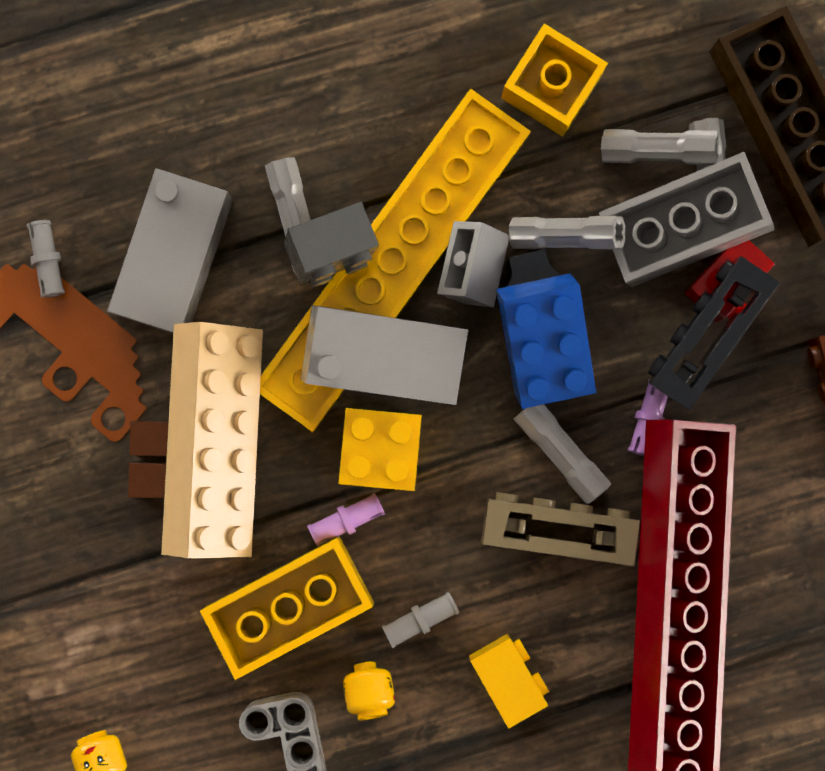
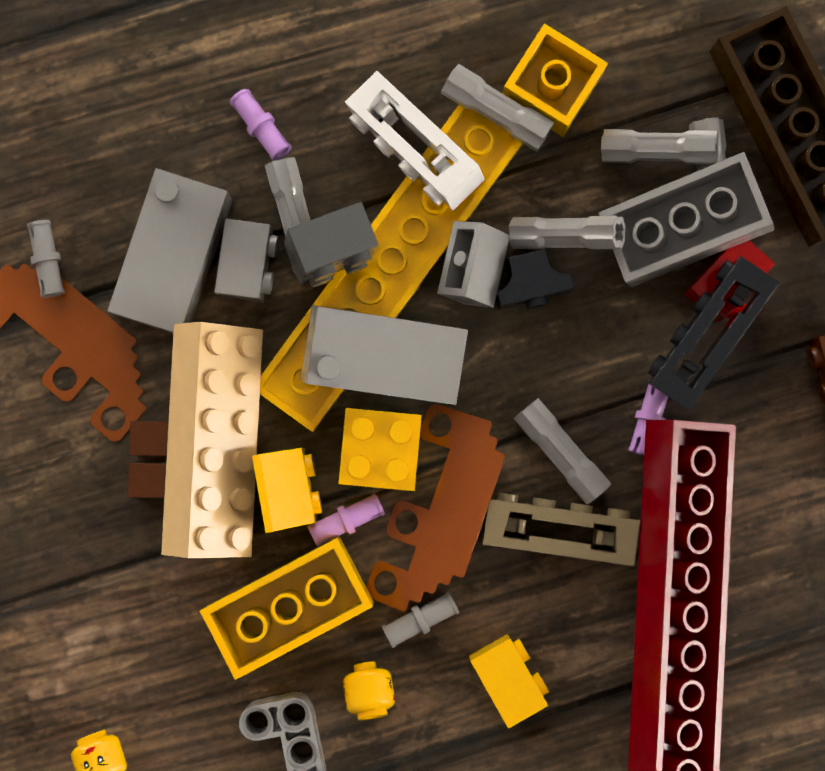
blue brick [496,273,596,409] -> none
none -> light grey brick [214,218,279,303]
none -> lavender pin [230,89,292,161]
none -> yellow slope [252,448,322,533]
none -> white brick [345,71,485,211]
none -> dark orange piece [366,404,506,612]
none -> light grey axle [441,64,555,152]

